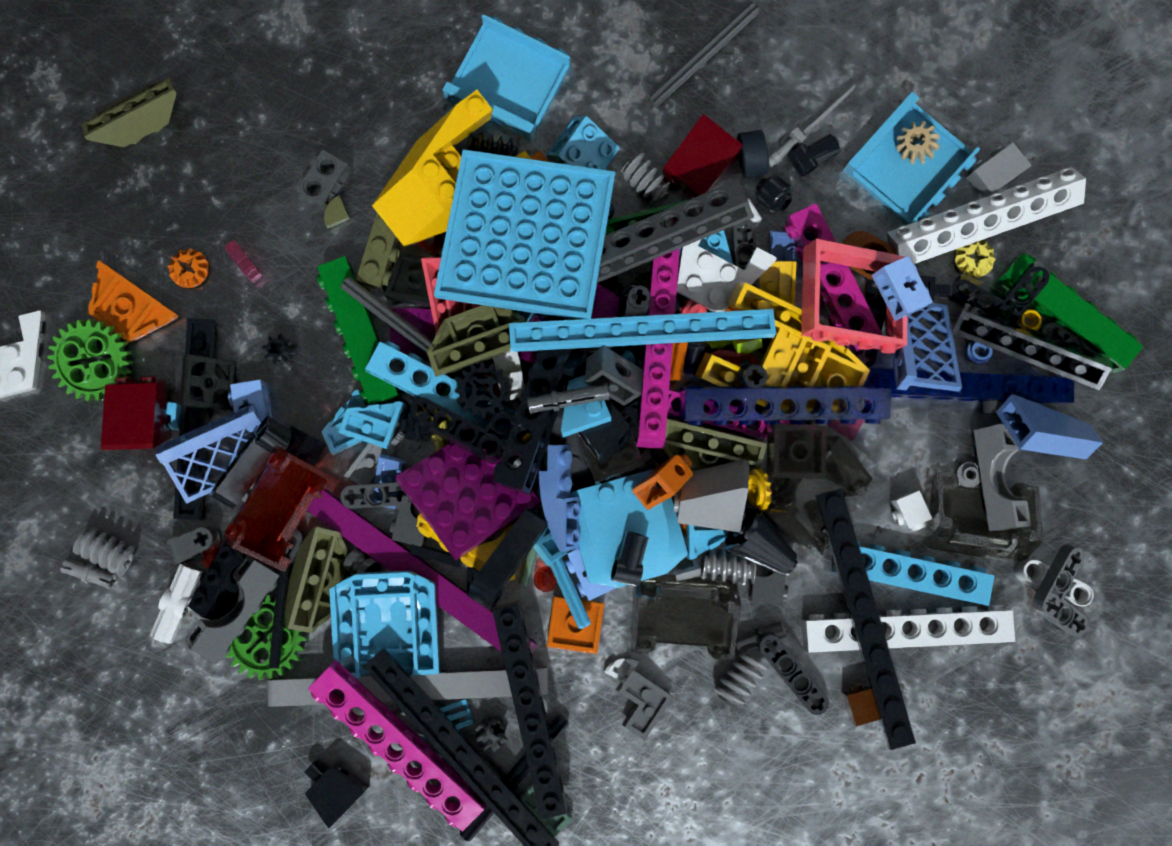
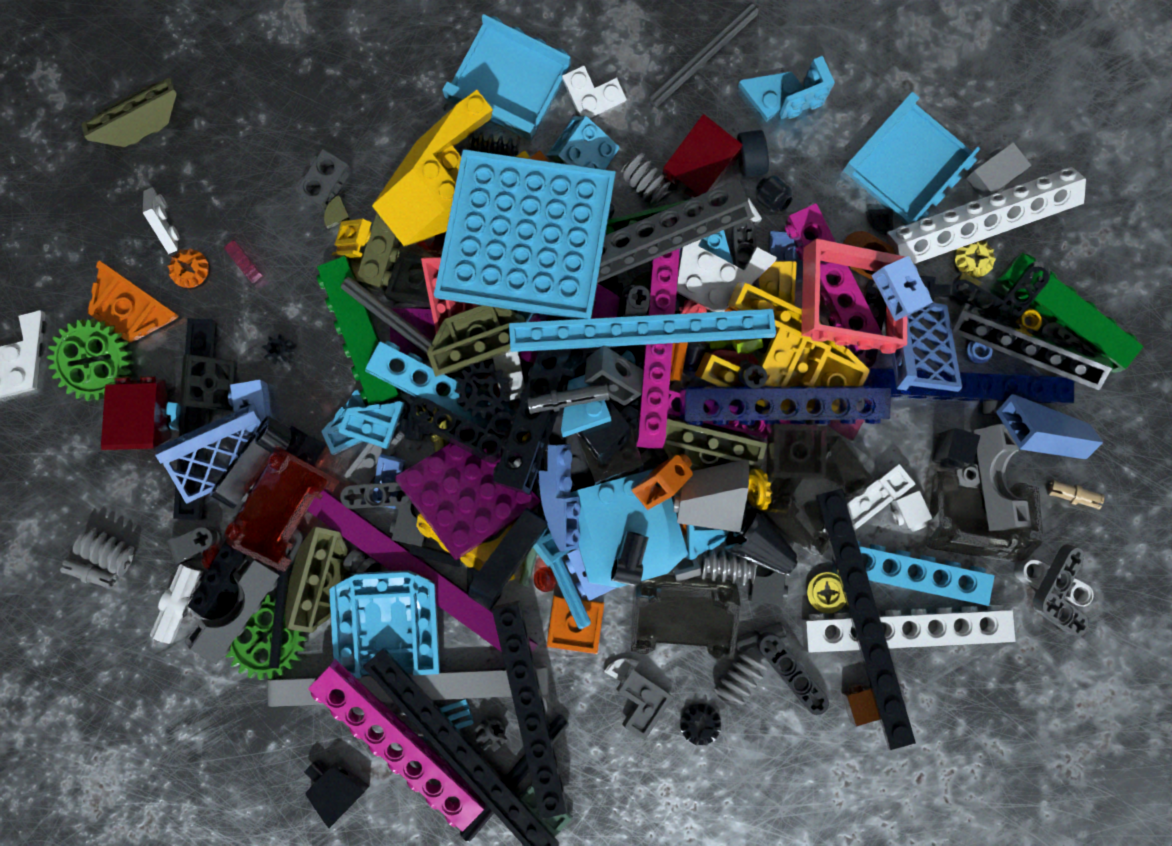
light grey sword [768,85,856,168] -> none
black piece [787,133,841,177] -> none
tan gear [896,121,939,165] -> none
none -> white plate [143,187,180,254]
none -> yellow plate [331,219,372,258]
none -> white plate [562,66,627,119]
none -> black gear [680,703,721,746]
none -> medium azure wing [738,72,805,122]
none -> medium azure bracket [779,56,835,119]
none -> light yellow gear [806,572,846,613]
none -> white slope [819,464,915,537]
none -> black tile [866,209,893,235]
none -> black brick [932,428,981,471]
none -> tan pin [1047,479,1105,510]

